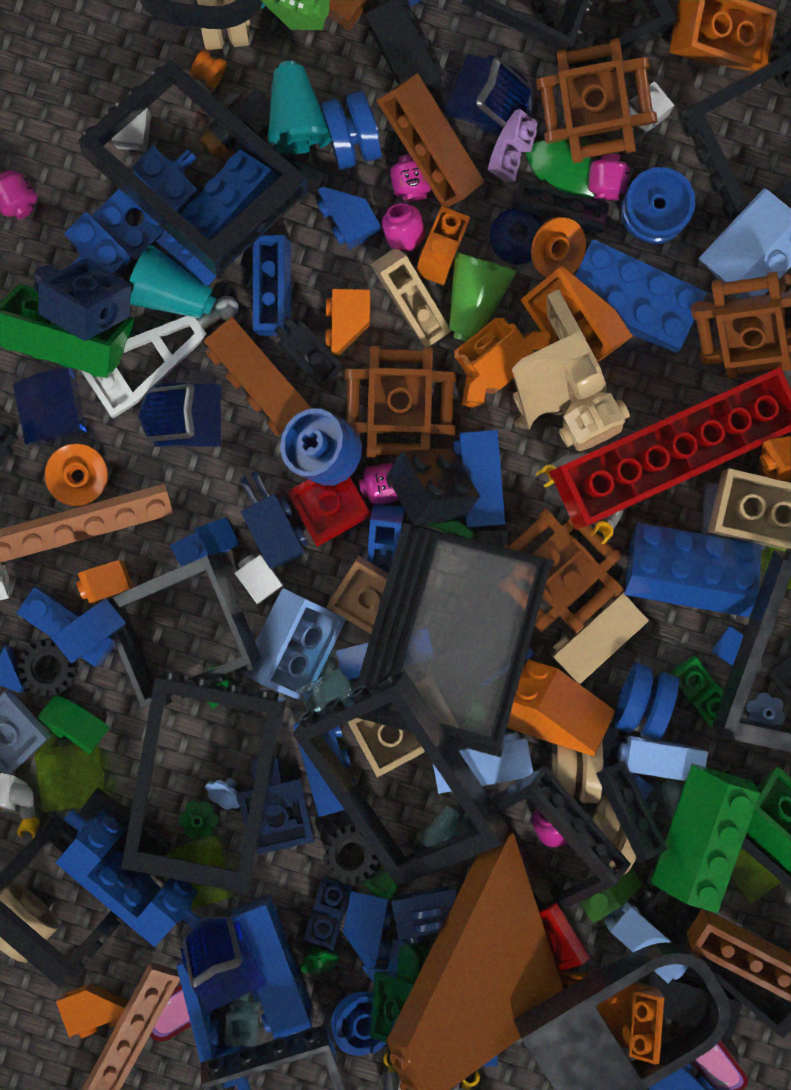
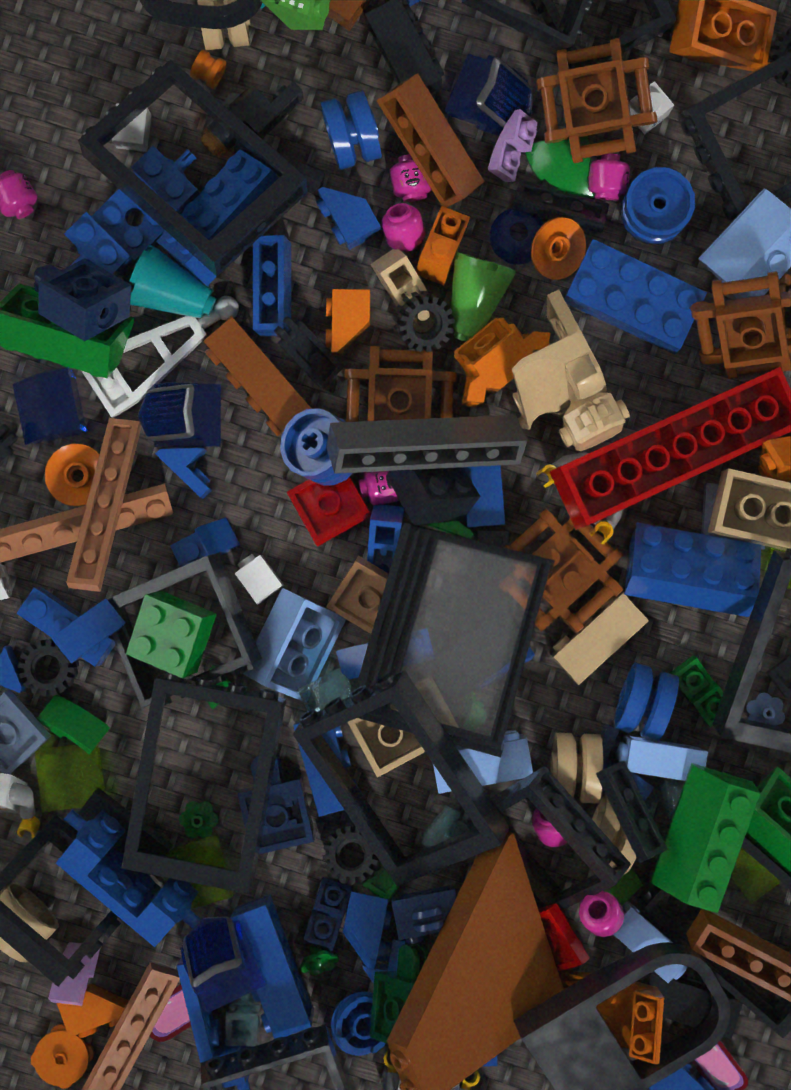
orange slope [76,560,134,603] -> none
light blue plant [205,778,240,810] -> none
dark blue brick [240,471,309,570] -> none
teal cone [267,61,331,155] -> none
orange slope [507,659,615,757] -> none
orange slope [521,266,633,362] -> none
blue tile [711,626,743,666] -> none
none -> orange piece [31,1024,95,1089]
none -> lavender slope [48,942,100,1006]
none -> nougat plate [66,418,141,592]
none -> green brick [126,590,217,678]
none -> blue slope [155,448,212,499]
none -> dark grey brick [326,415,527,474]
none -> black tyre [393,291,455,352]
none -> dark pink head [579,891,624,937]

